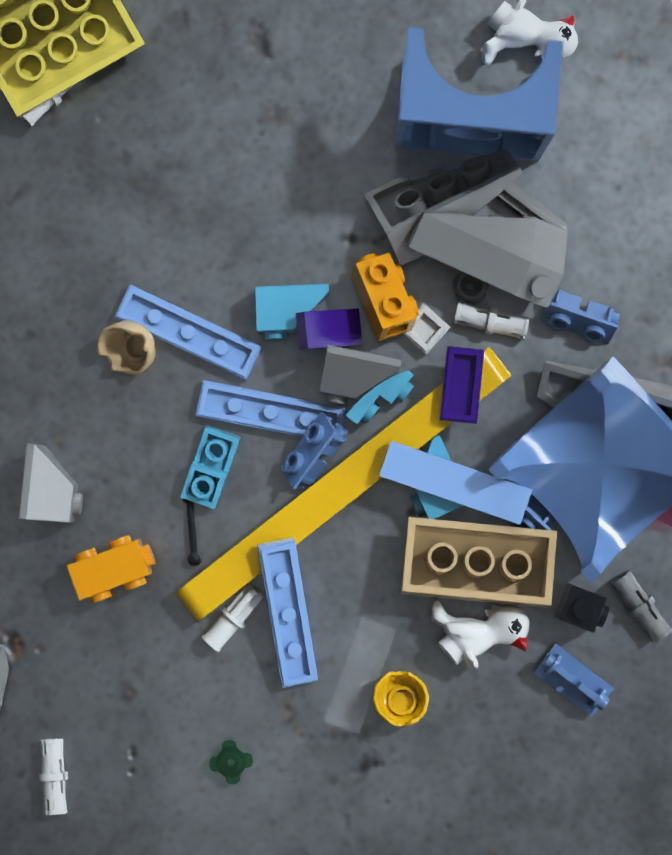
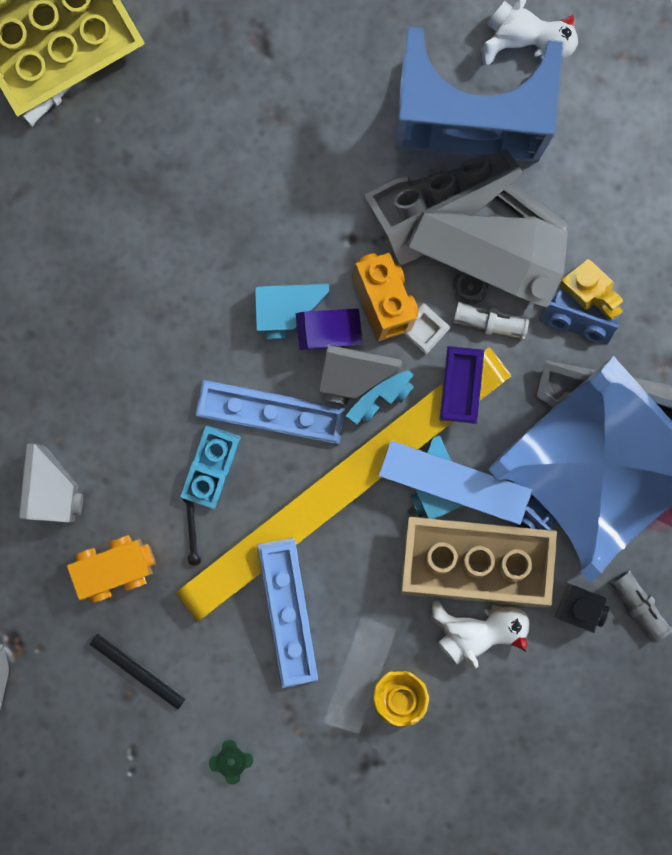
white pin [38,738,68,815] -> none
tan hair [97,320,156,375] -> none
light blue tile [114,285,262,380] -> none
white axle [202,584,264,652] -> none
medium blue hinge [280,411,348,489] -> none
medium blue hinge [534,643,614,717] -> none
none -> black bar [89,633,186,710]
none -> yellow plate [561,259,623,321]

